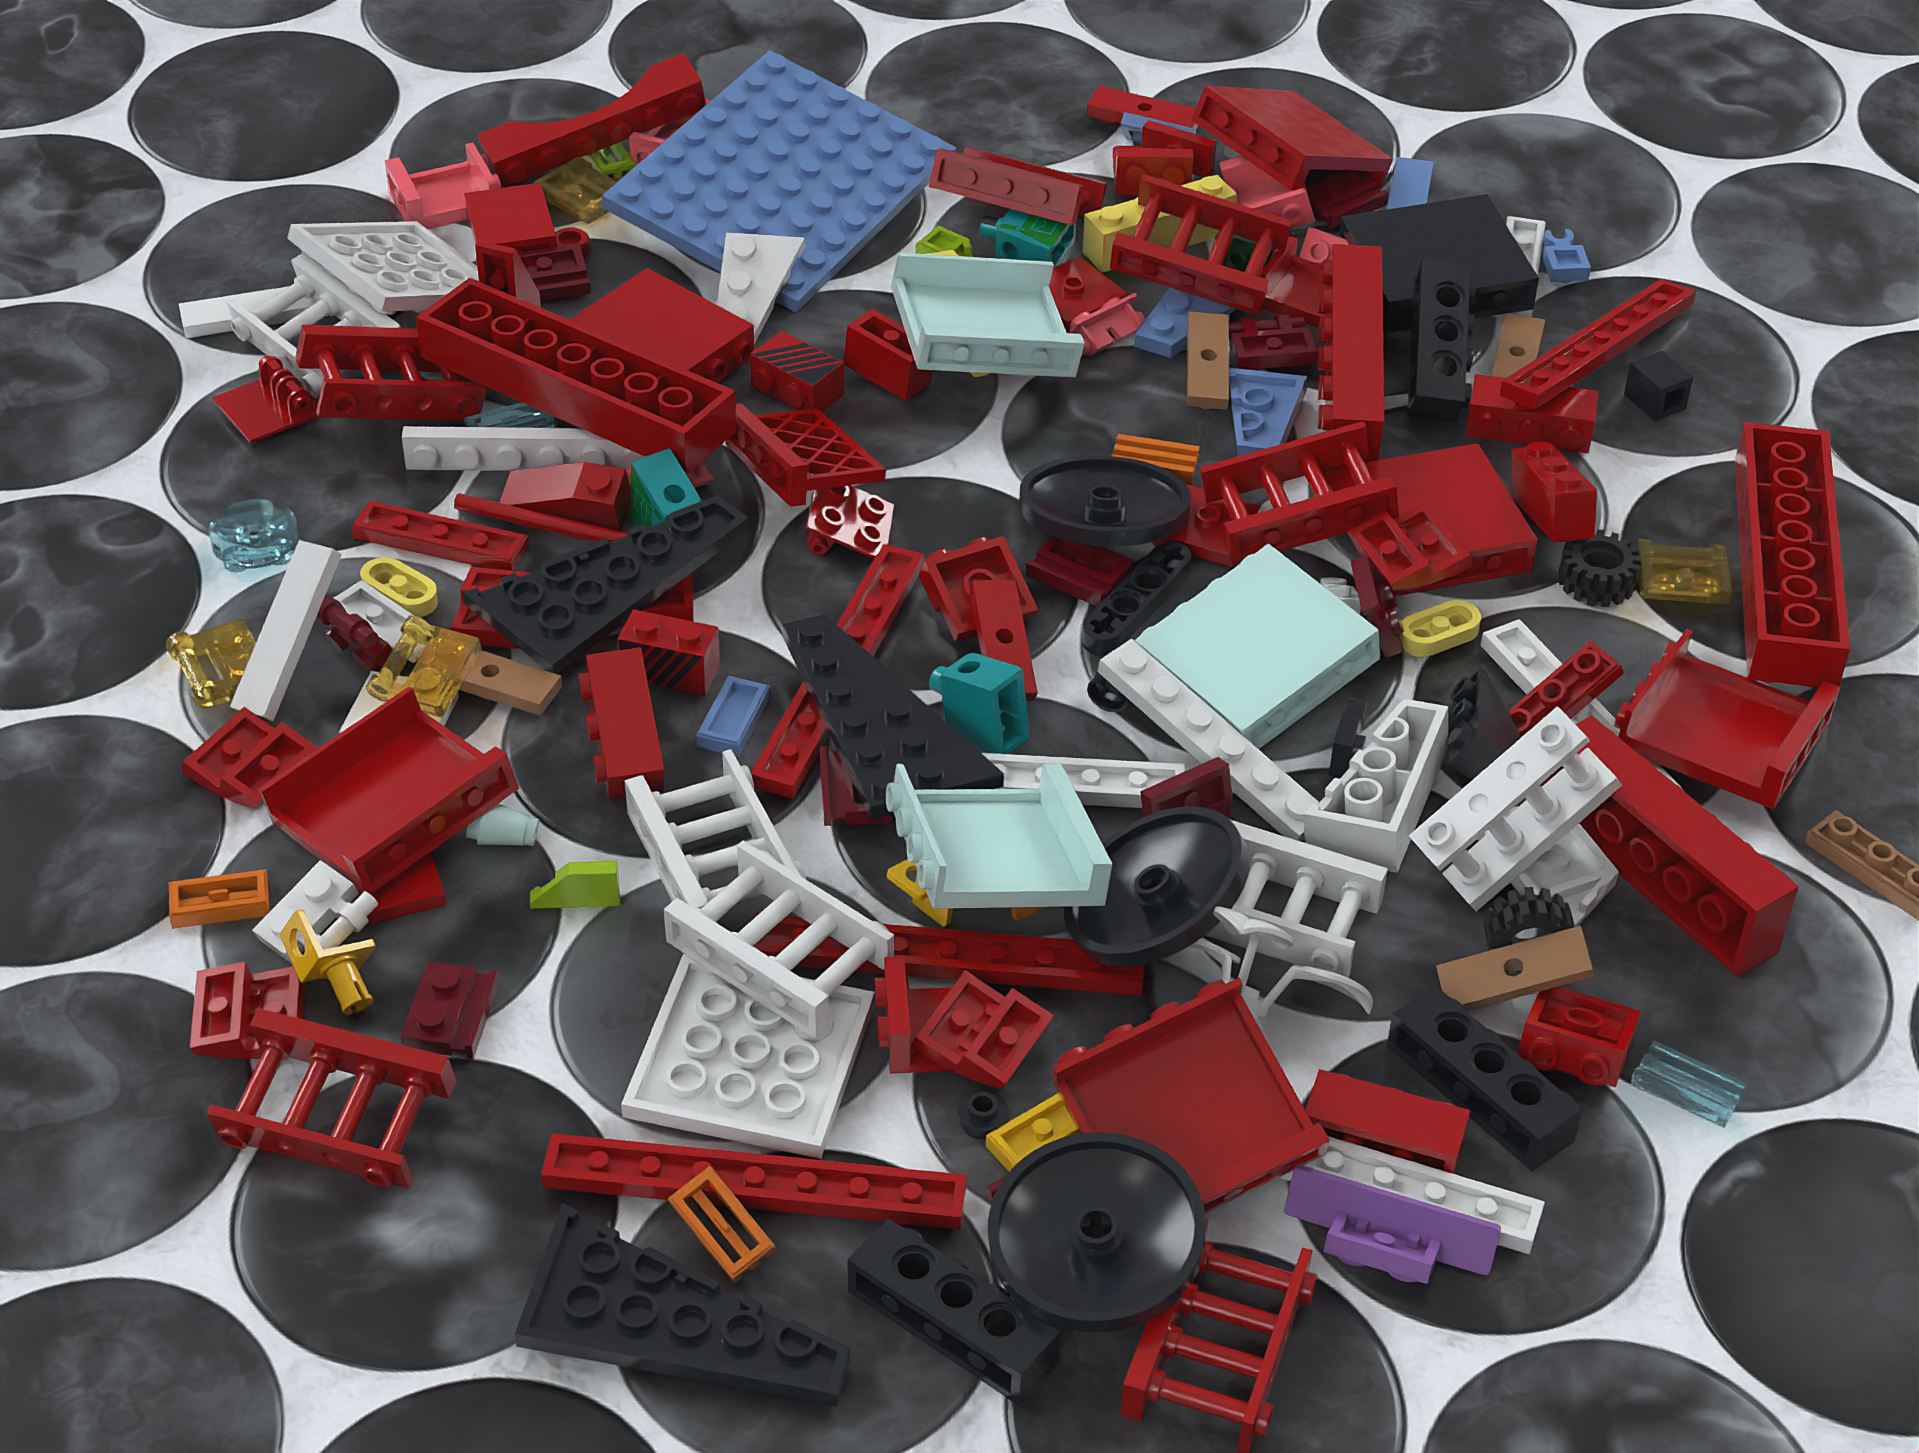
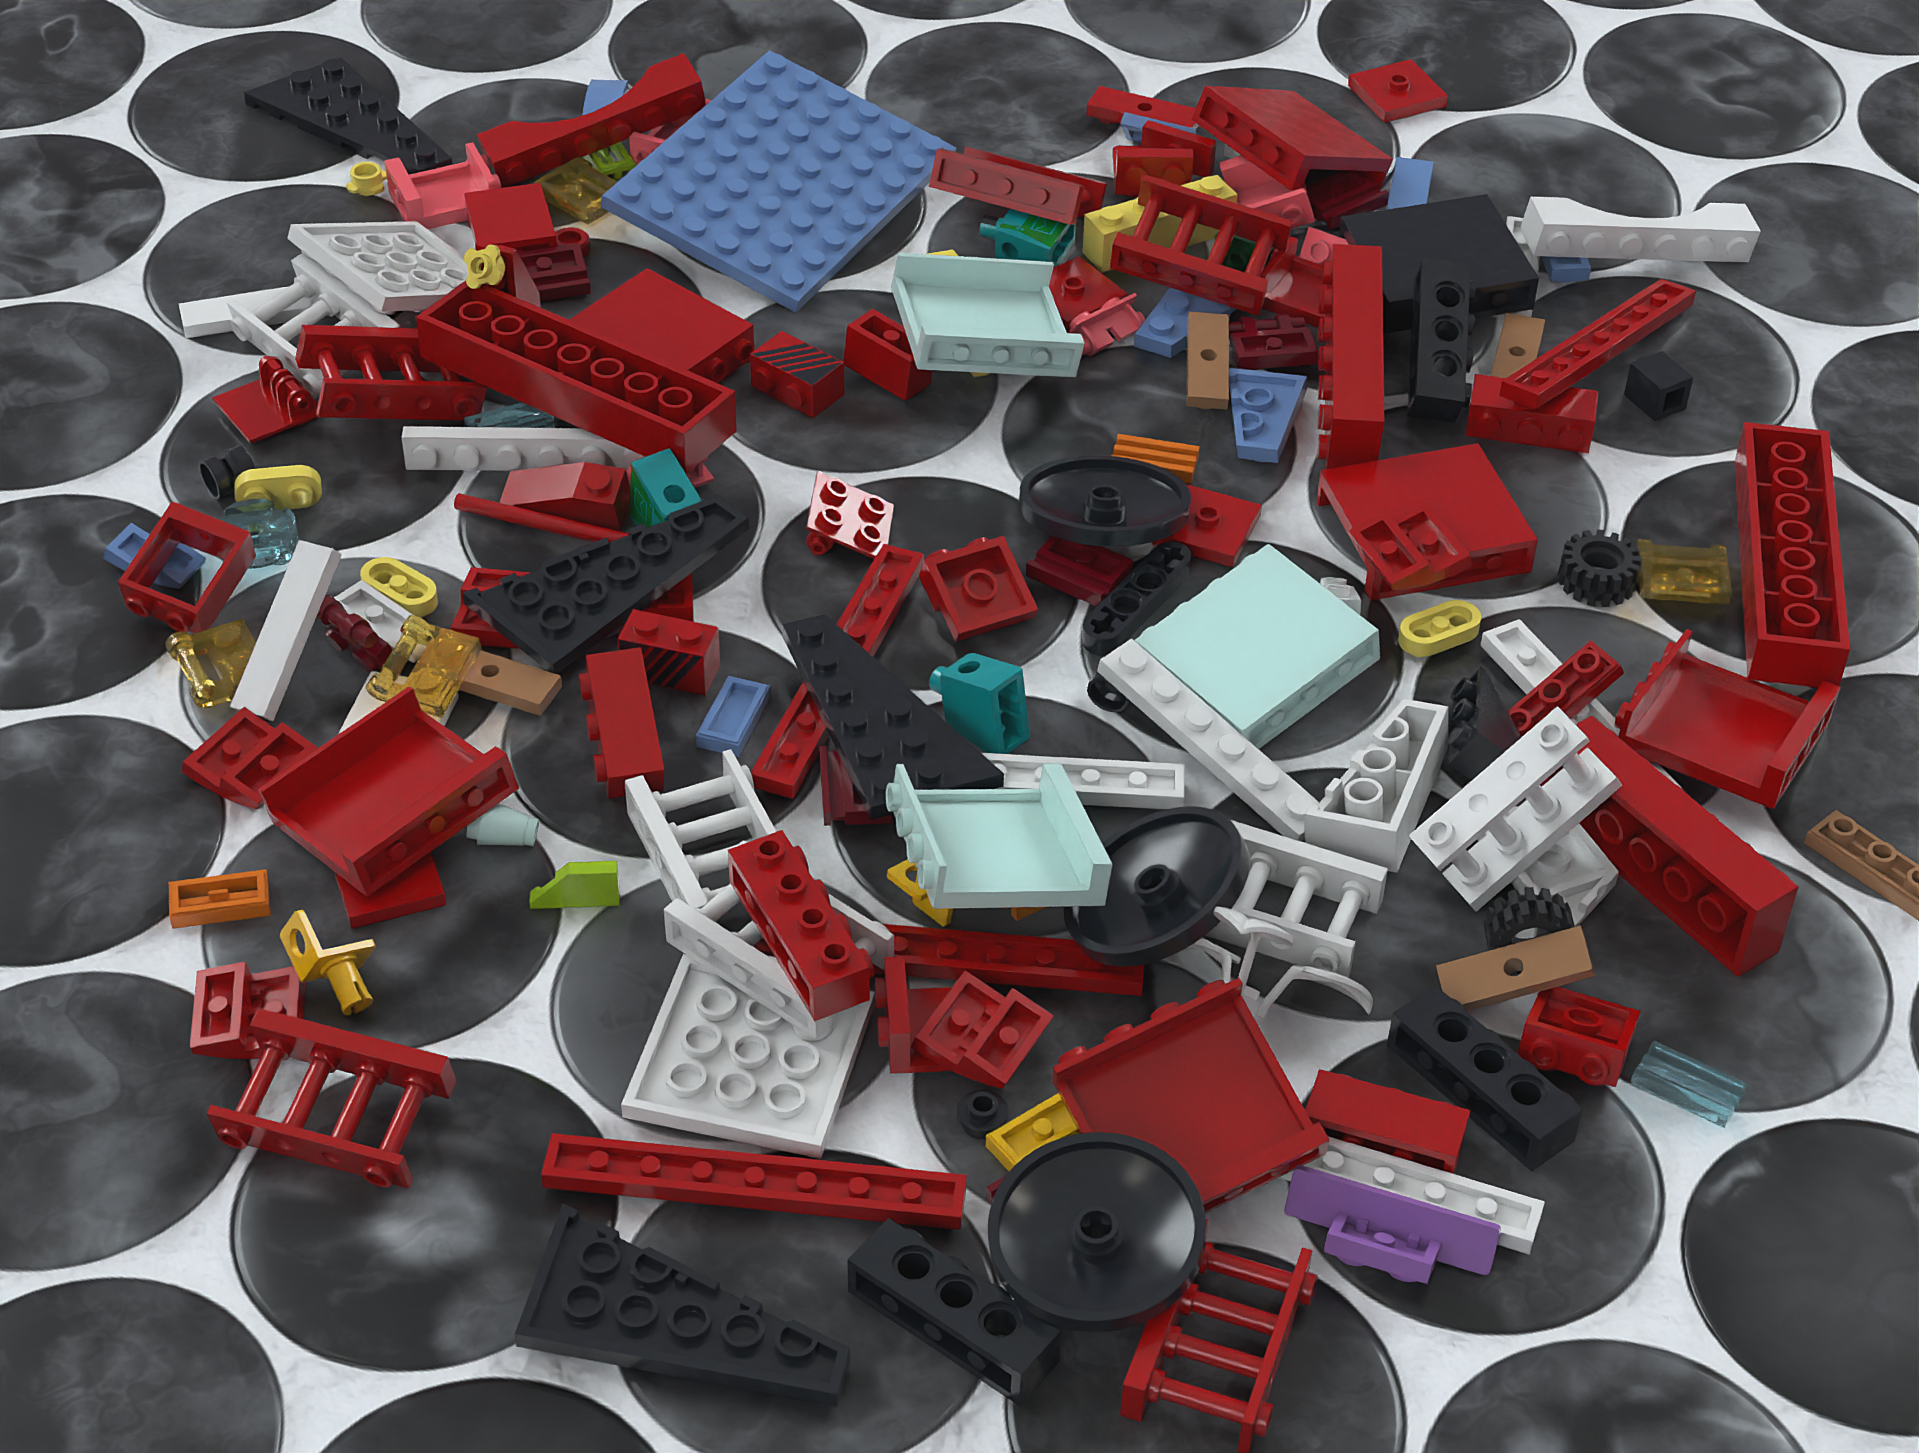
white plate [252,860,378,964] -> none
red tile [351,501,529,571] -> none
dark red plate [401,962,499,1059] -> none
orange tile [668,1166,776,1284] -> none
white wing [717,232,805,344] -> none
red fence [725,404,886,507] -> none
lime tile [915,226,973,257] -> none
red tile [969,580,1038,701] -> none
dark red plate [1140,757,1235,821] -> none
red fence [1200,421,1399,565] -> none
black plate [1329,697,1367,778] -> none
dark red plate [1351,555,1405,659] -> none
red brick [1510,441,1597,543] -> none
none -> medium blue slope [103,523,206,589]
none -> red window [118,501,256,637]
none -> black wheel [199,445,256,500]
none -> light yellow plate [234,465,322,513]
none -> black wing [244,57,453,174]
none -> light yellow plate [346,162,387,196]
none -> light yellow plate [464,244,505,289]
none -> medium blue slope [582,79,628,115]
none -> red brick [728,830,875,1022]
none -> red plate [1348,59,1448,123]
none -> white arch [1520,197,1761,262]

